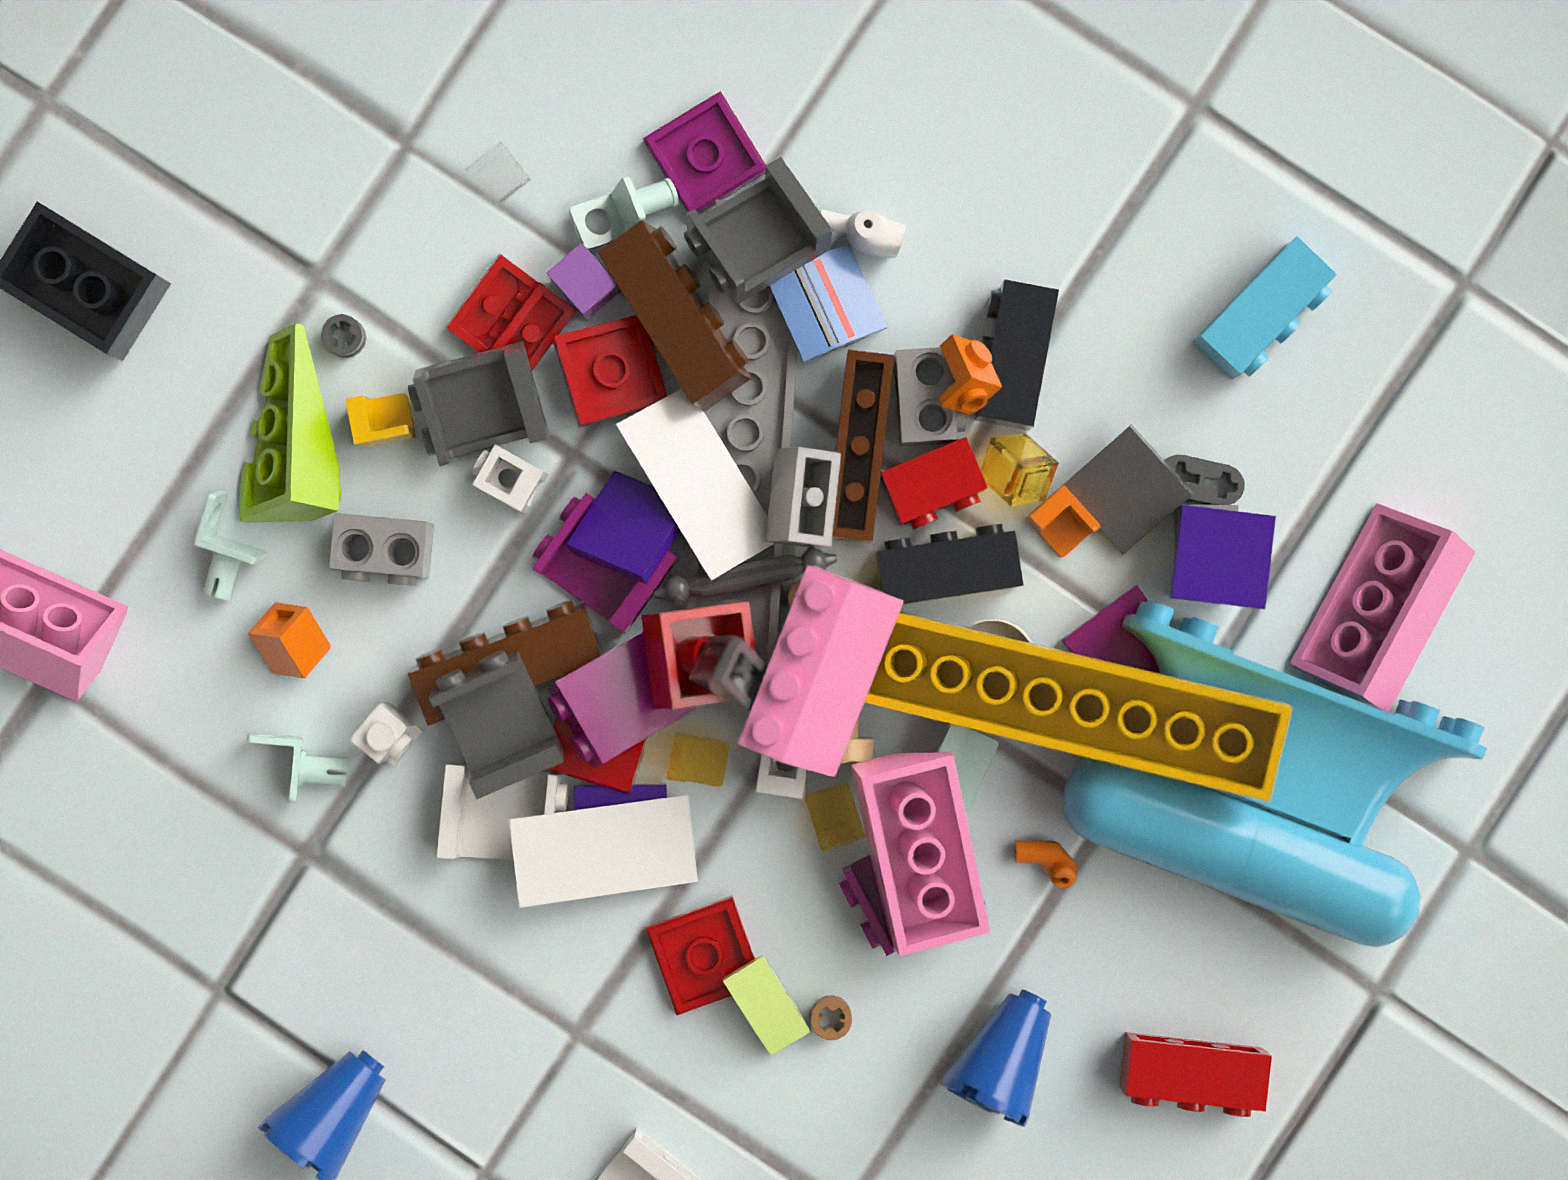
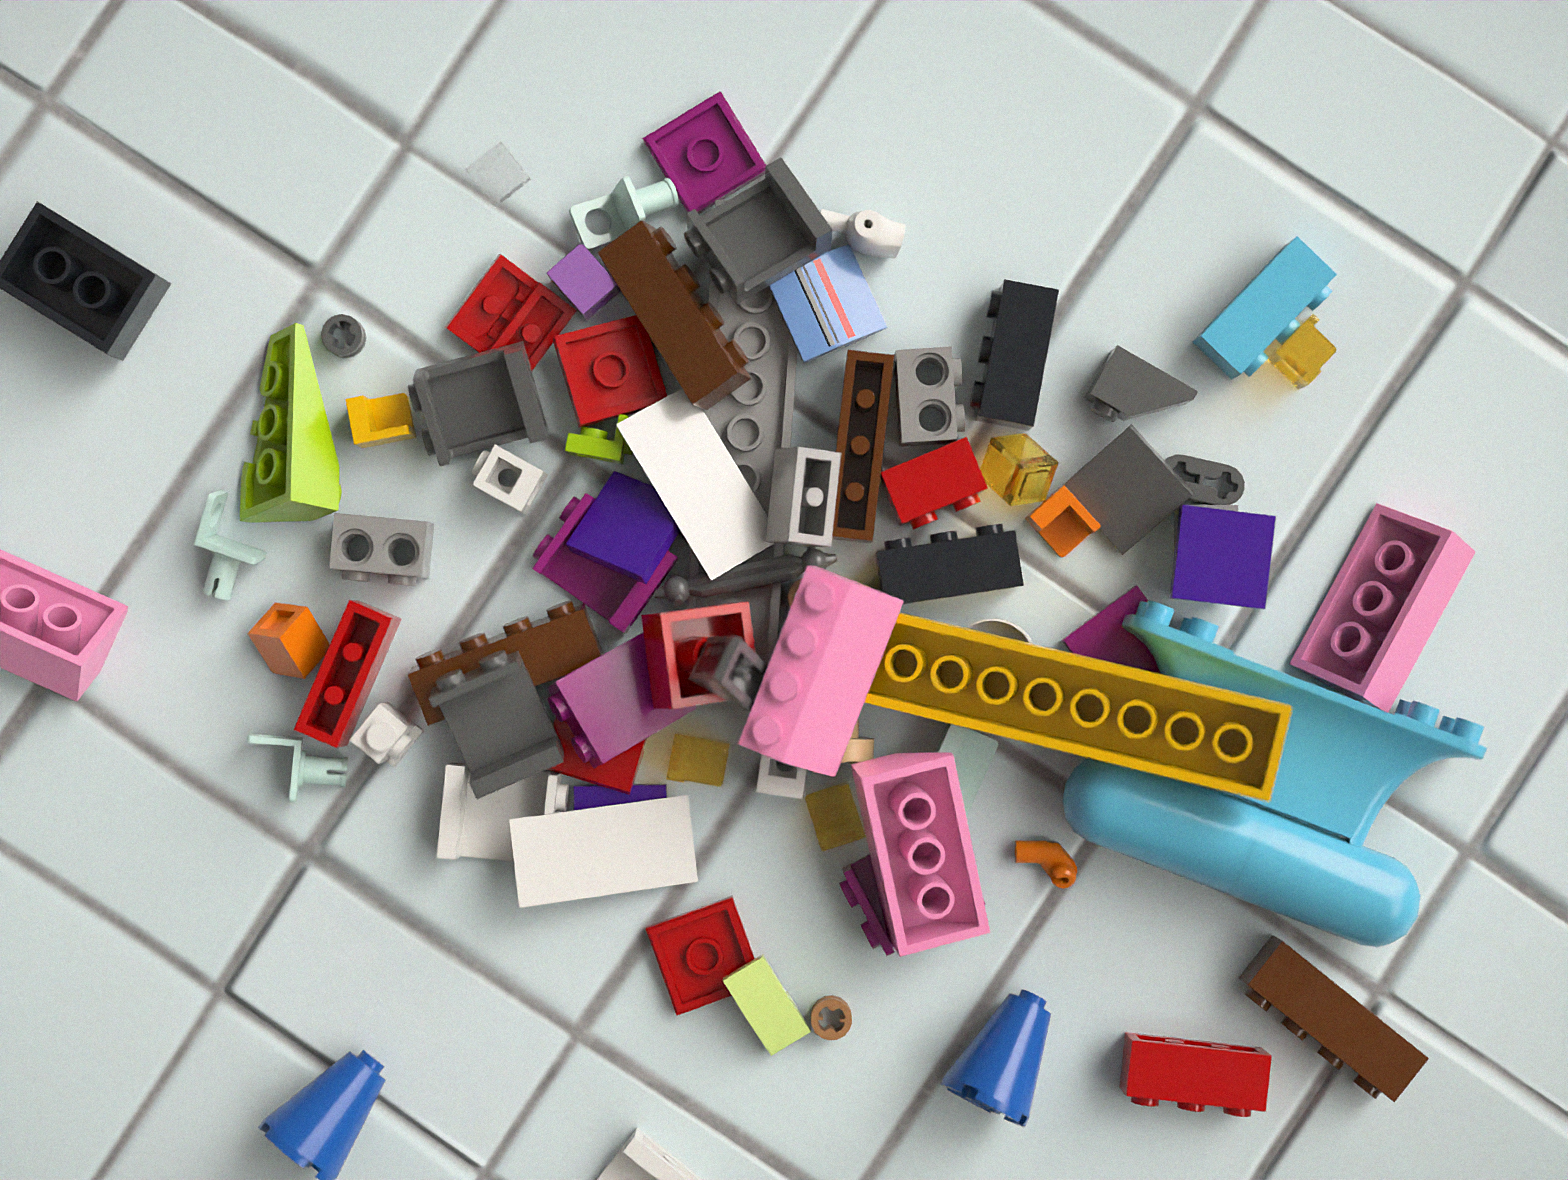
orange bracket [939,334,1002,415] -> none
none -> red brick [293,600,402,748]
none -> lime bracket [565,414,633,465]
none -> dark grey slope [1084,345,1198,422]
none -> reddish brown brick [1238,935,1429,1102]
none -> clear yellow panel [1267,313,1337,390]

